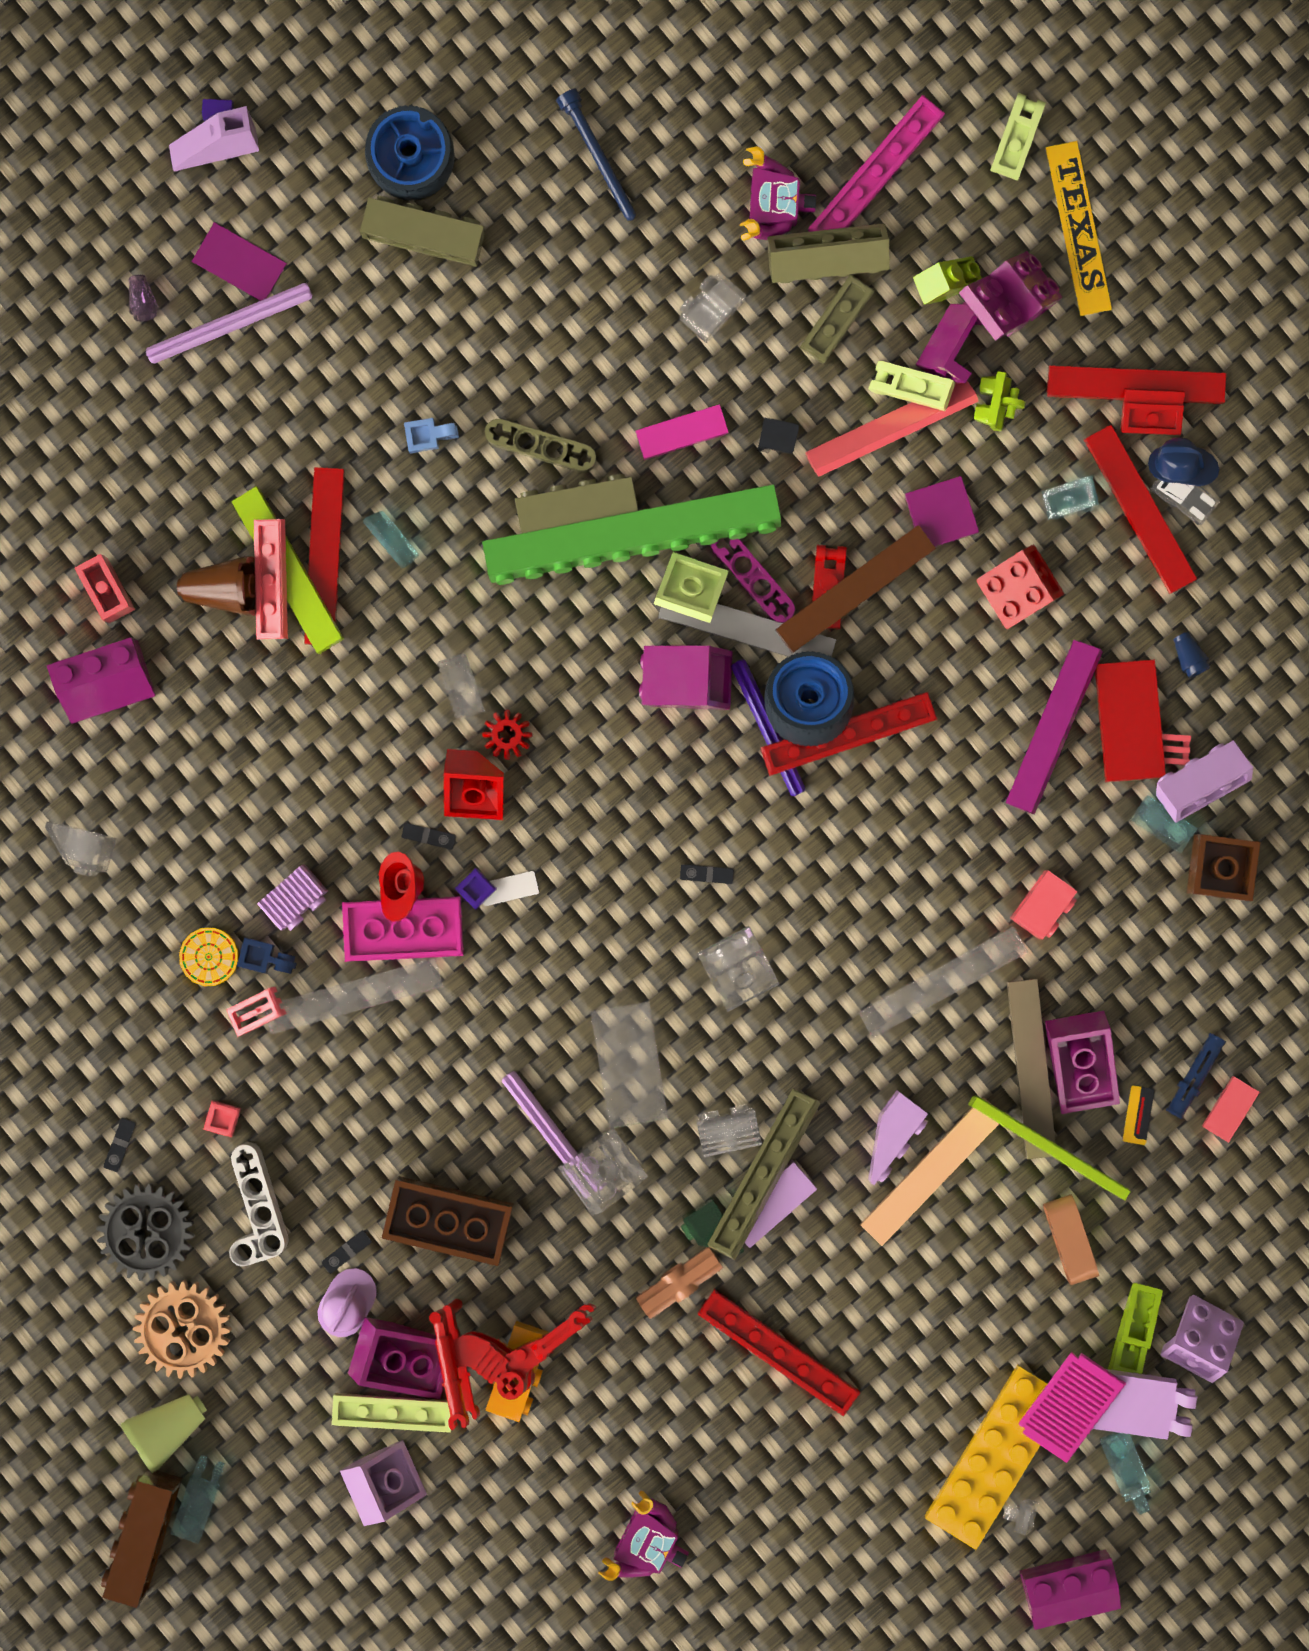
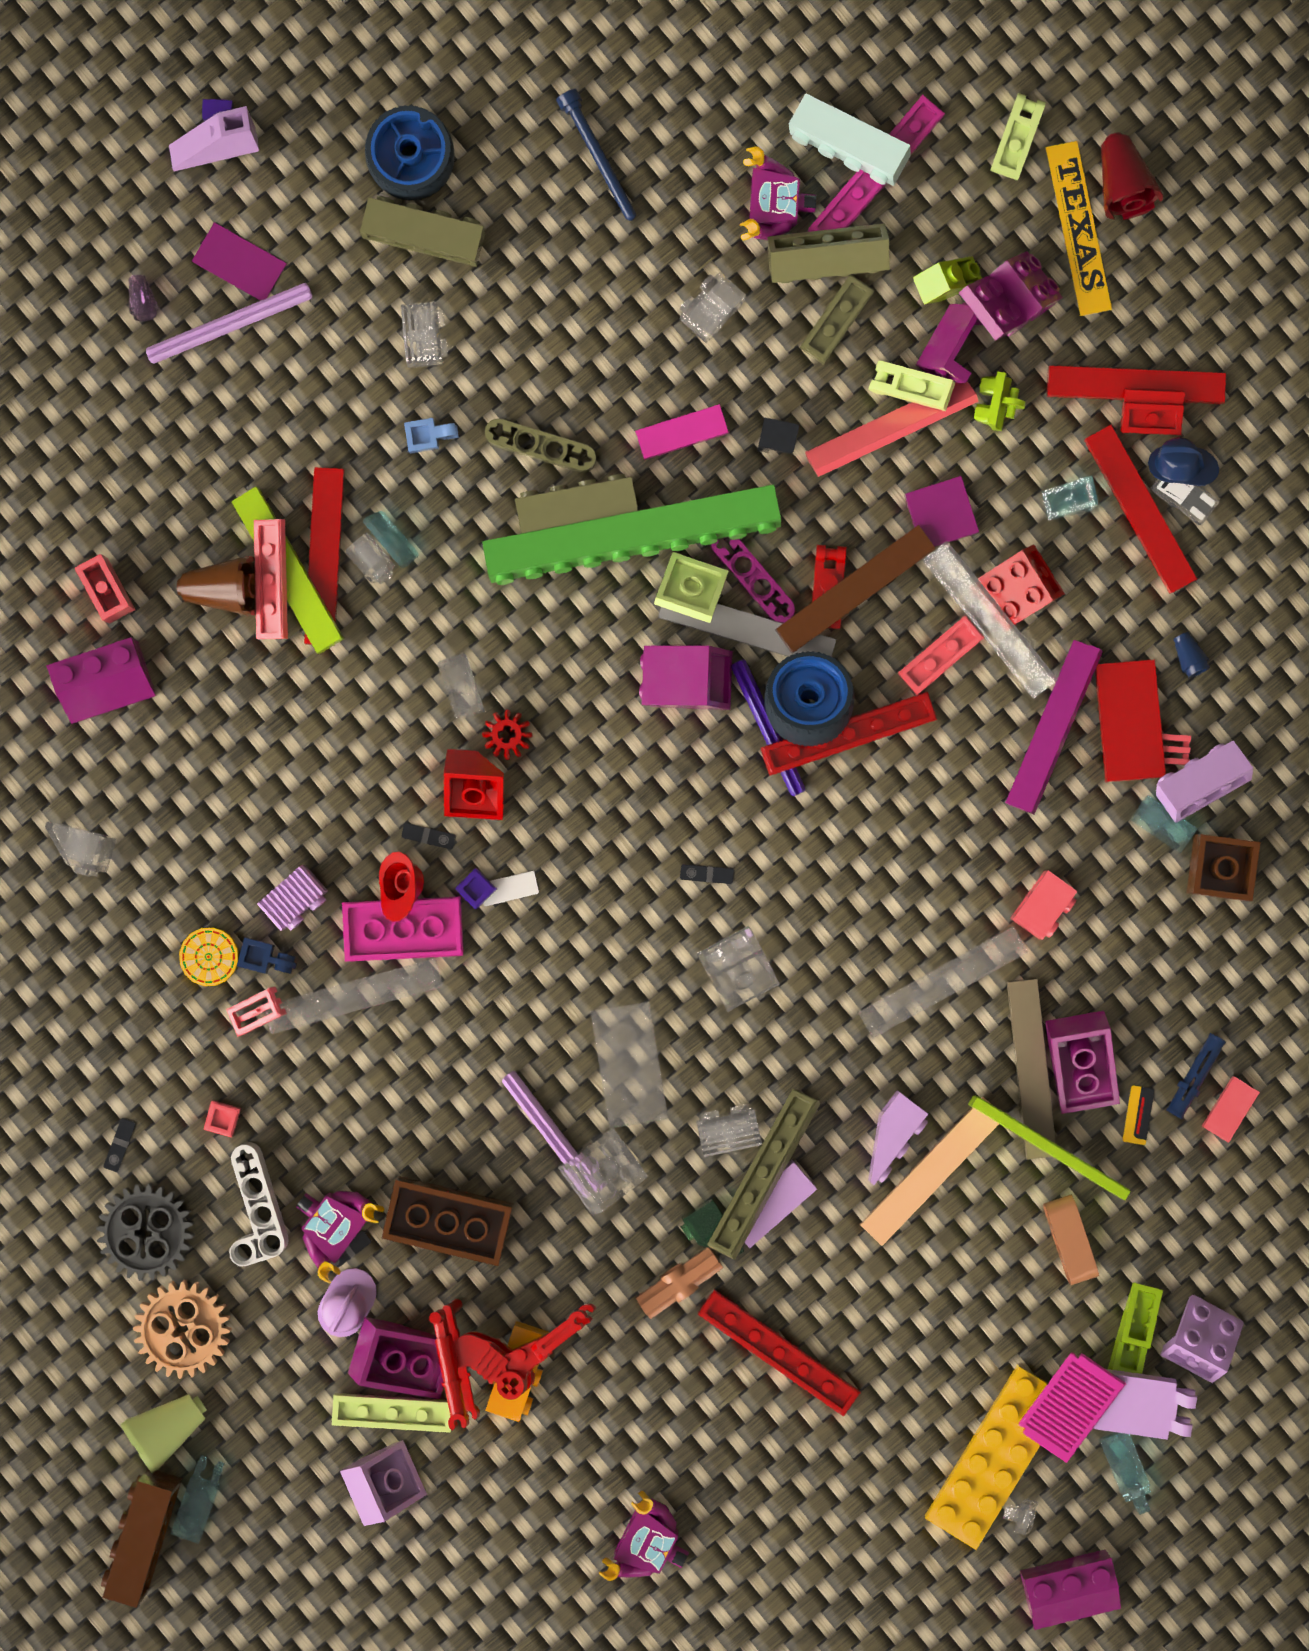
none -> magenta torso [296,1191,384,1283]
none -> clear brick [346,532,395,584]
none -> clear brick [401,301,448,368]
none -> light aqua brick [789,94,911,186]
none -> coral tile [897,615,985,695]
none -> clear tile [923,541,1058,699]
none -> dark red cone [1101,132,1163,220]

